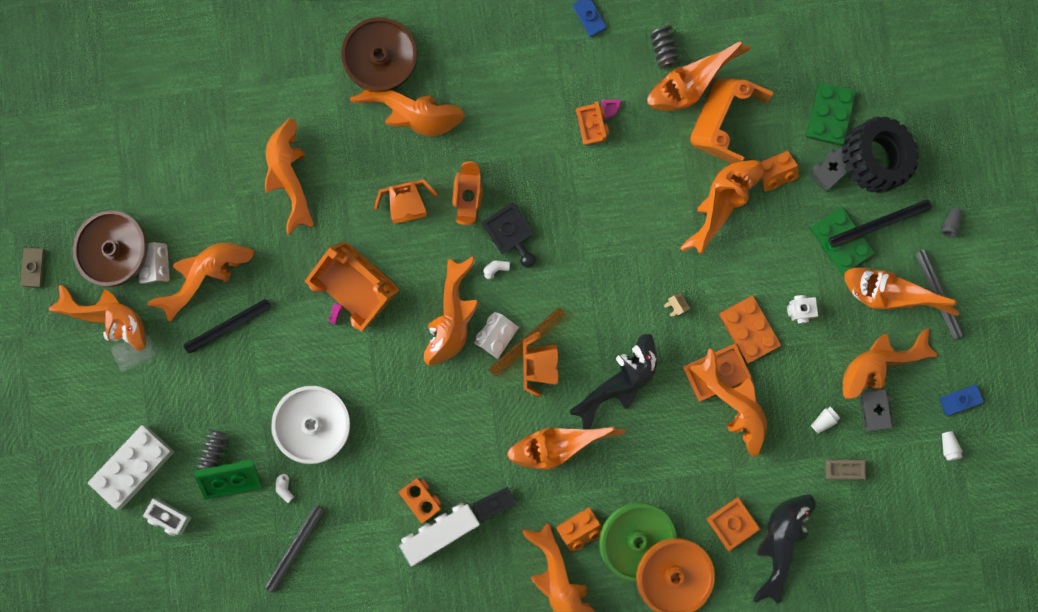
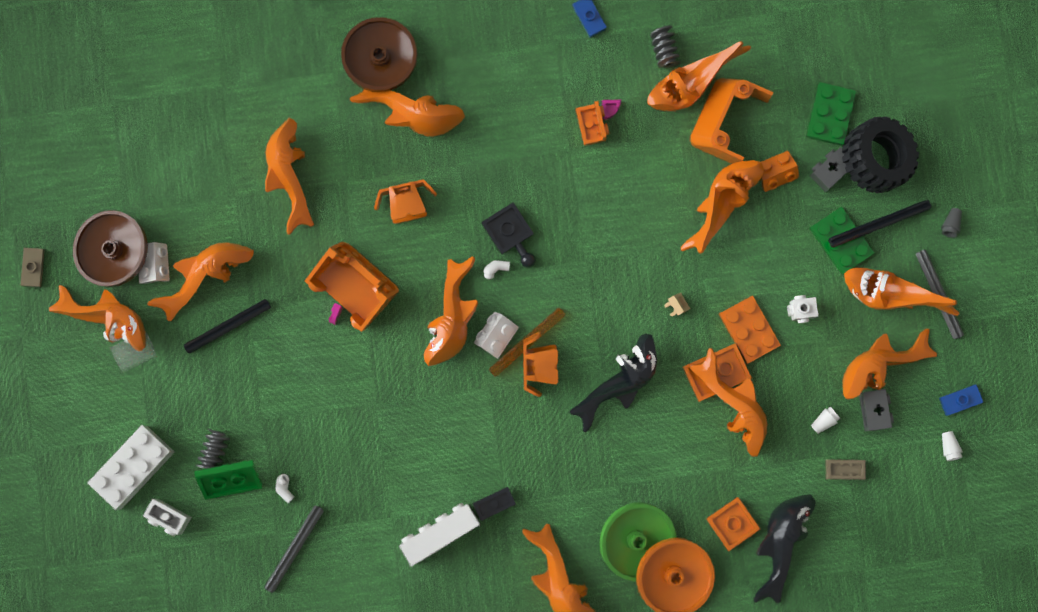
white dish [271,386,350,464] -> none
orange brick [398,478,442,523] -> none
orange piece [452,161,483,225] -> none
orange piece [507,427,626,470] -> none
orange bracket [556,507,602,553] -> none

